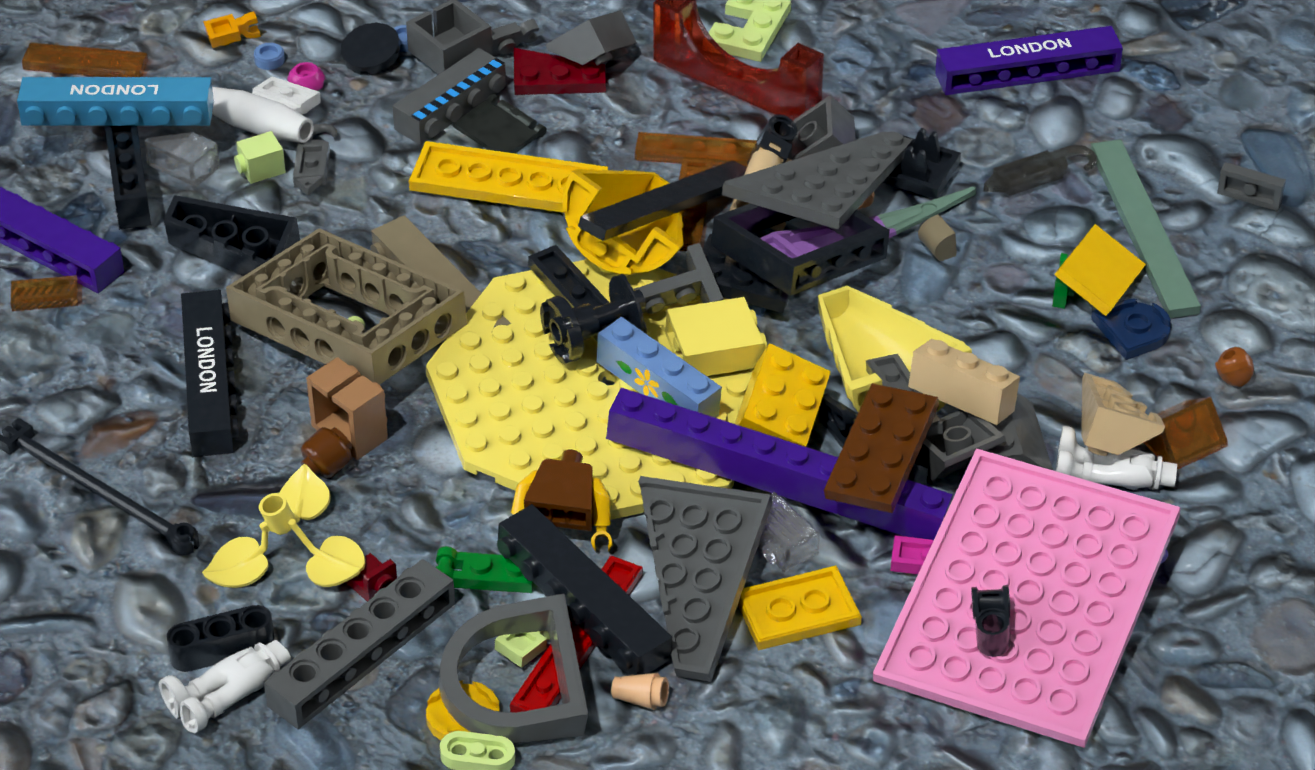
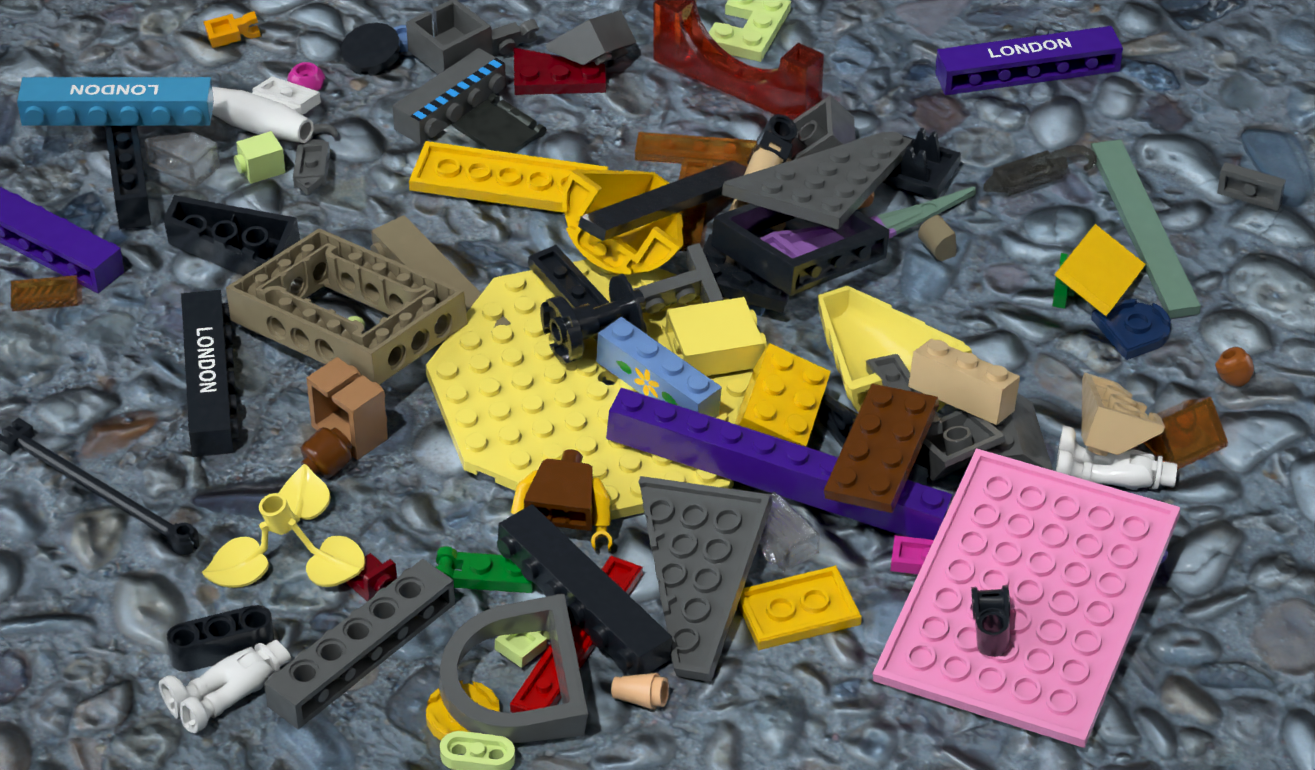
clear orange tile [22,43,148,77] -> none
medium blue tile [254,43,285,70] -> none

